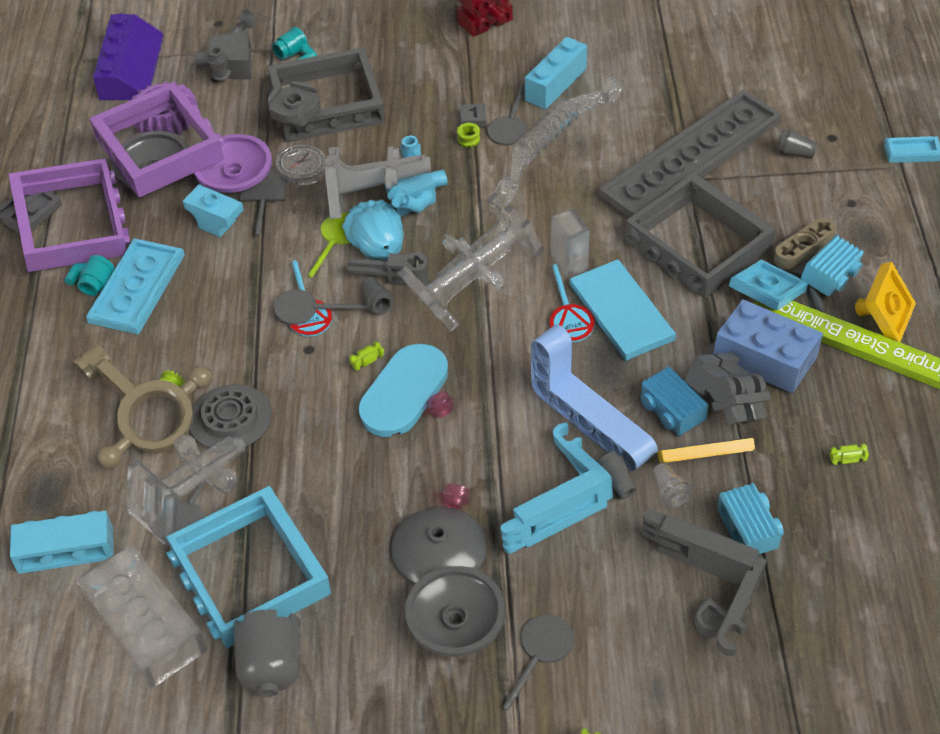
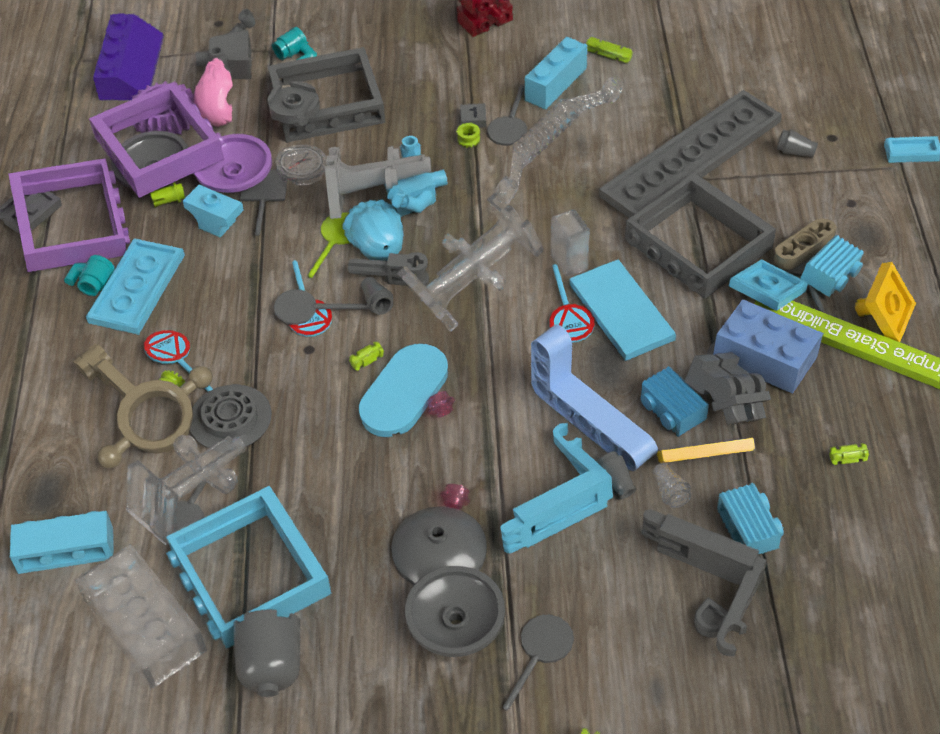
none -> piece [144,330,213,392]
none -> lime pin [151,182,185,207]
none -> bright pink piece [193,58,233,127]
none -> lime axle [586,37,633,63]

